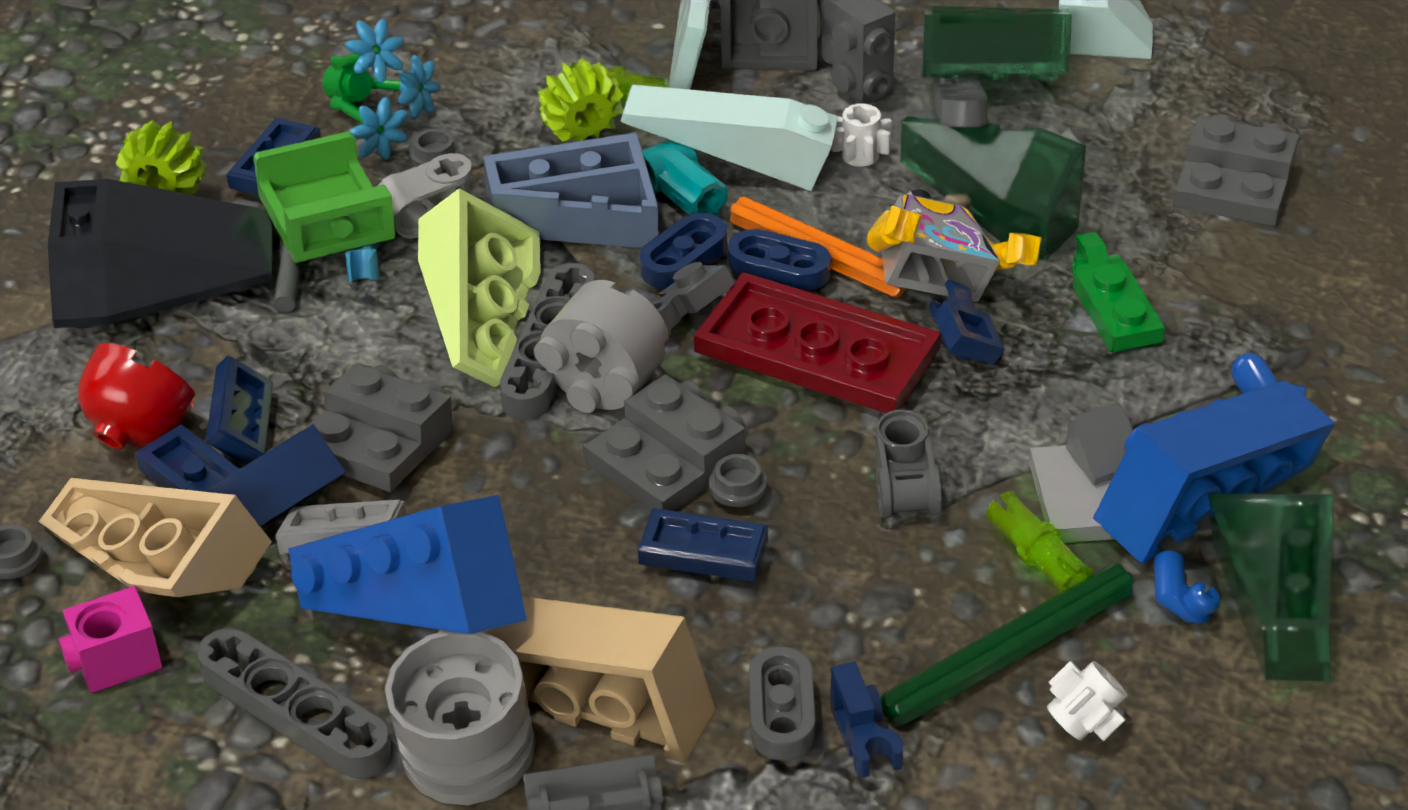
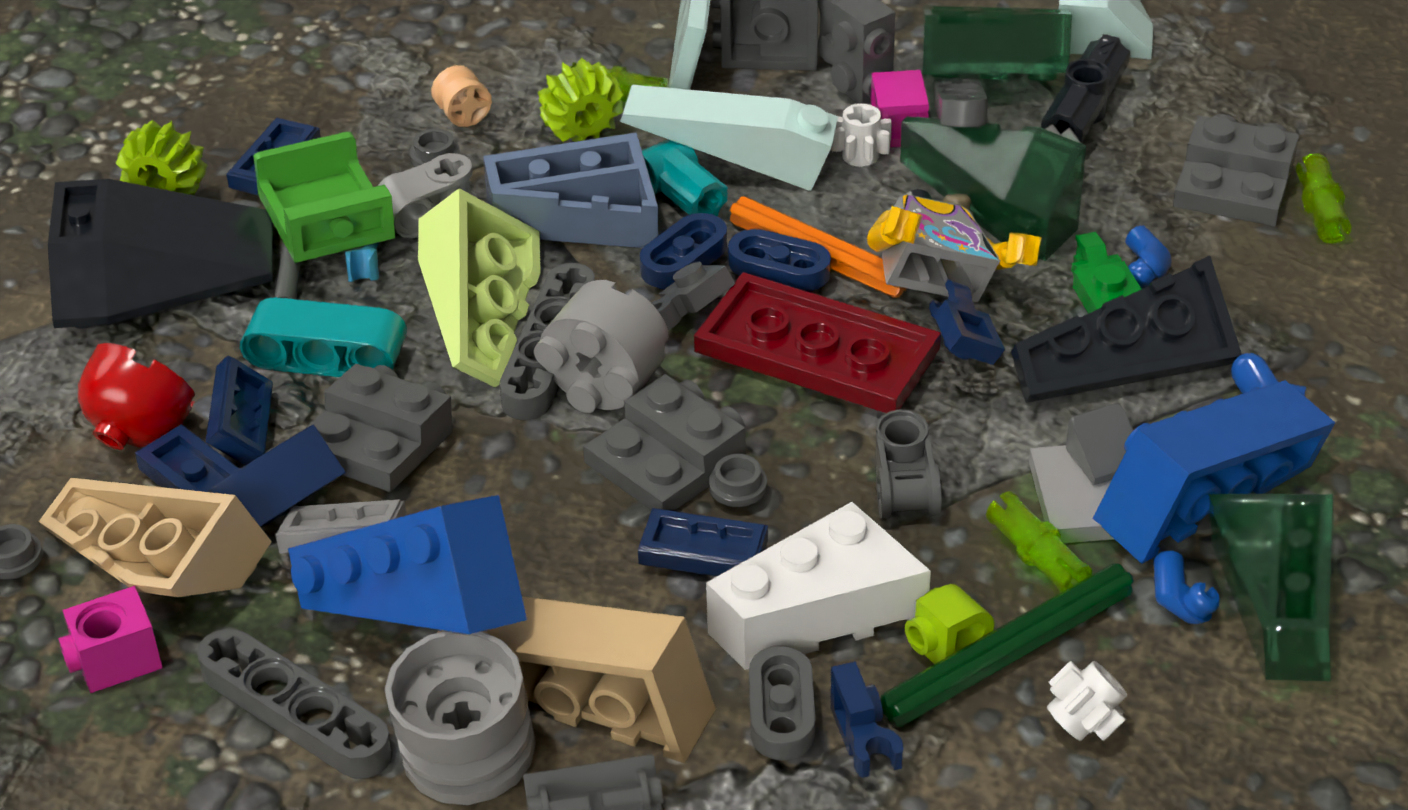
dark azure plant [322,19,441,160] -> none
none -> teal beam [240,297,408,377]
none -> light nougat wheel [431,65,492,127]
none -> white wedge [706,502,931,670]
none -> dark pink brick [871,70,929,147]
none -> lime plate [905,584,995,664]
none -> black wing [1011,255,1242,403]
none -> black piece [1040,34,1130,144]
none -> blue arm [1125,225,1172,288]
none -> clear neon green pin [1296,153,1352,243]

